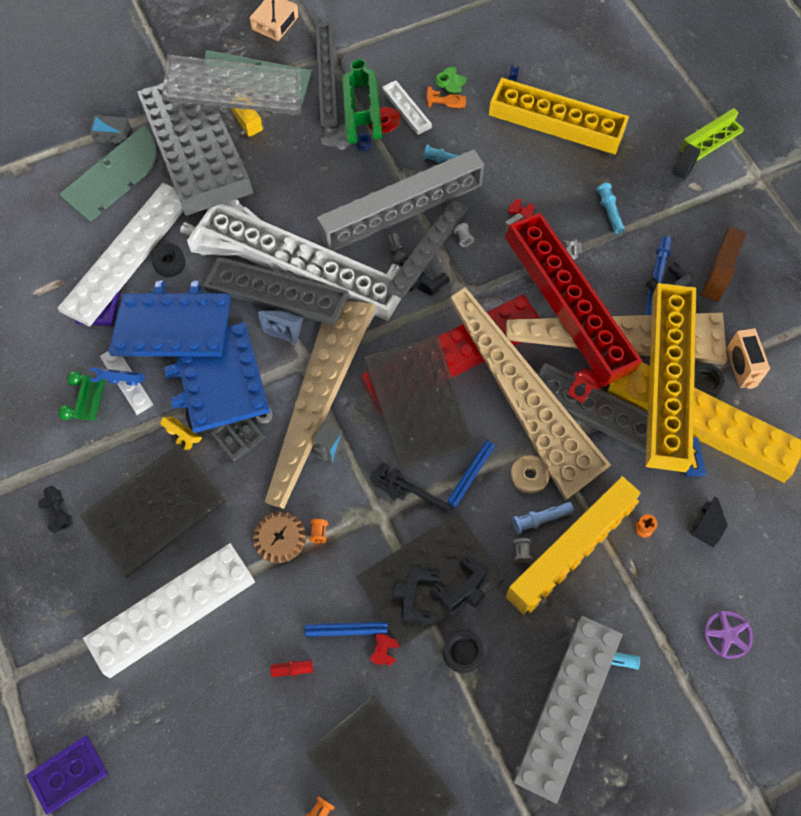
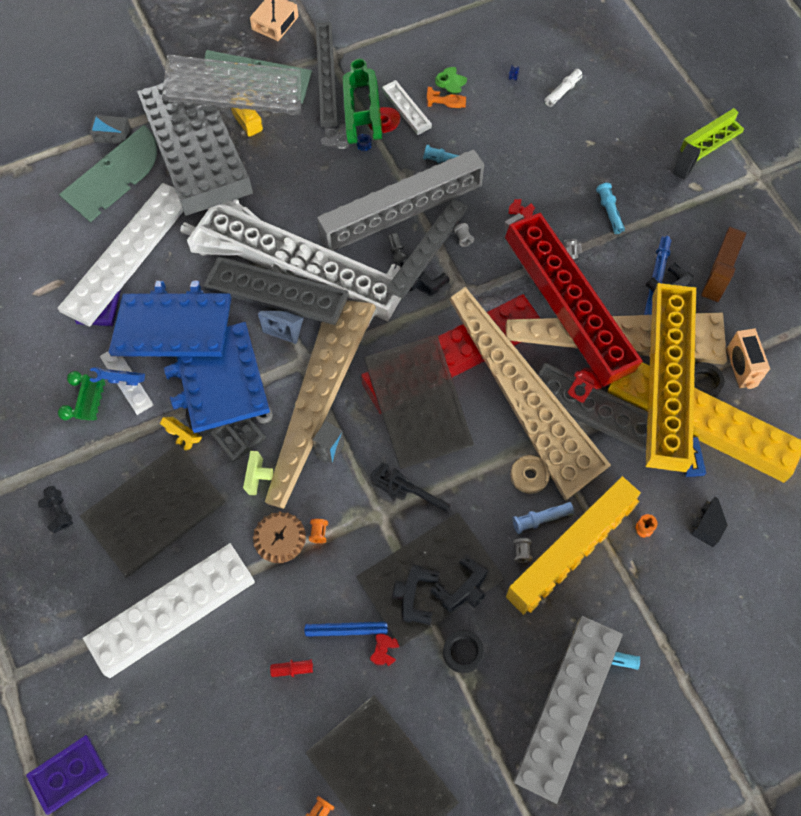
black tyre [151,243,185,277] -> none
blue axle [447,440,495,507] -> none
yellow brick [489,78,629,155] -> none
medium lavender wheel [705,611,753,659] -> none
none -> yellowish green tile [243,451,273,495]
none -> white pin [544,69,583,107]

